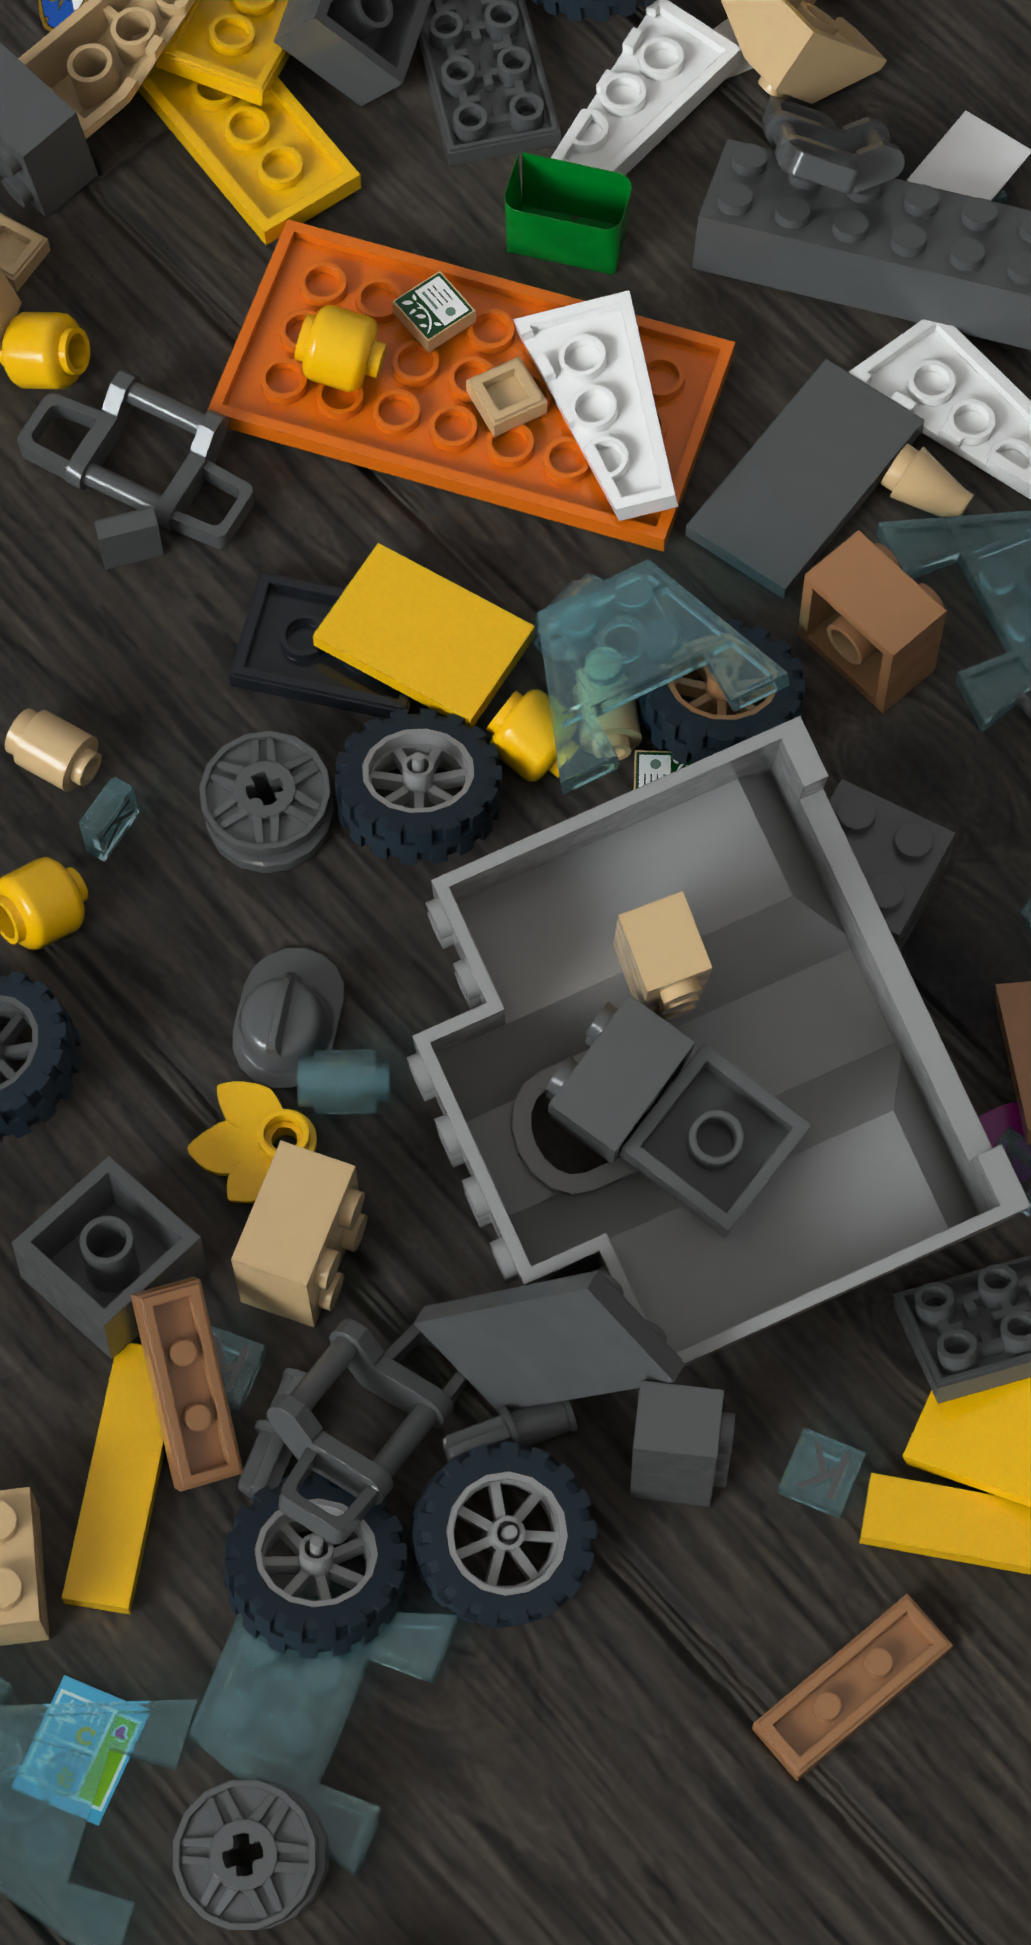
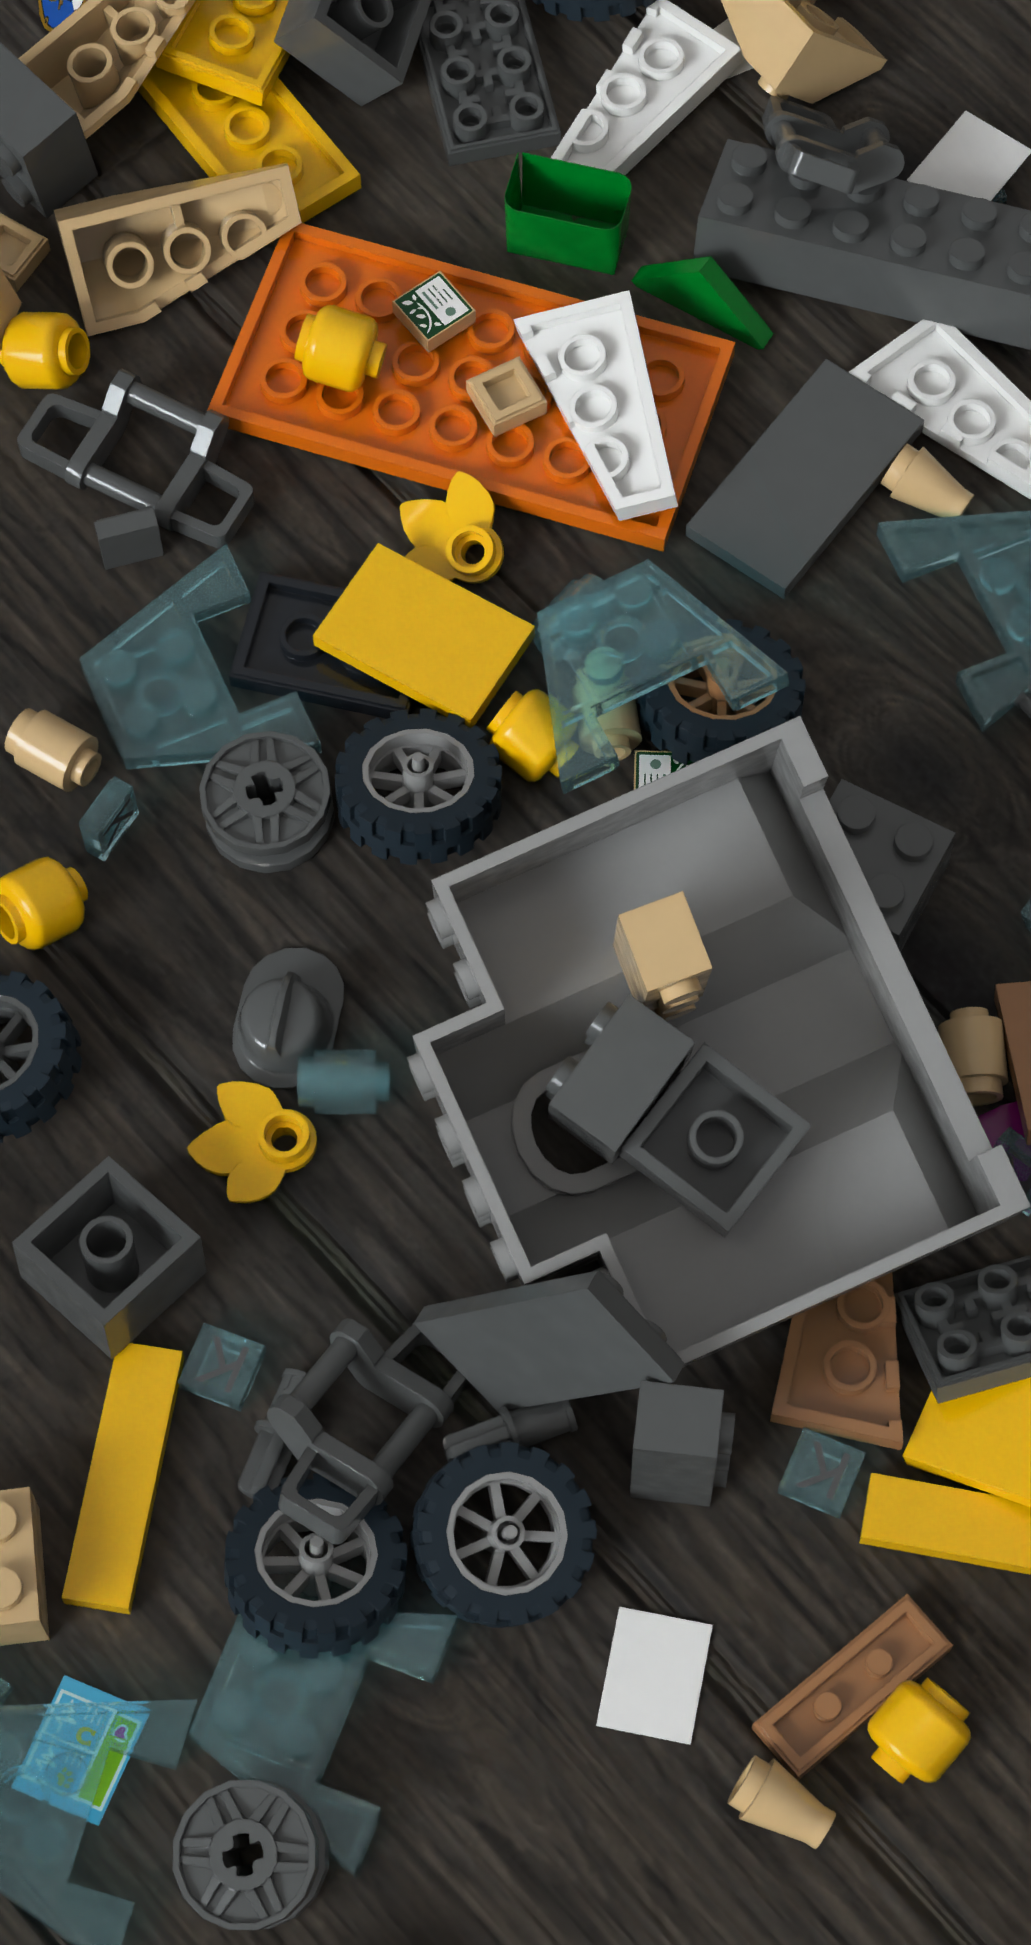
medium nougat tile [130,1277,243,1492] -> none
tan brick [231,1140,368,1328] -> none
medium nougat brick [797,530,947,714] -> none
none -> tan wedge [54,163,302,337]
none -> clear light blue wing [79,543,321,770]
none -> yellow plate [399,471,504,584]
none -> white sticker [596,1606,713,1745]
none -> green tile [631,256,773,350]
none -> tan cone [727,1755,836,1849]
none -> medium nougat wing [770,1272,903,1450]
none -> yellow head [868,1677,971,1784]
none -> tan brick [938,1007,1008,1106]

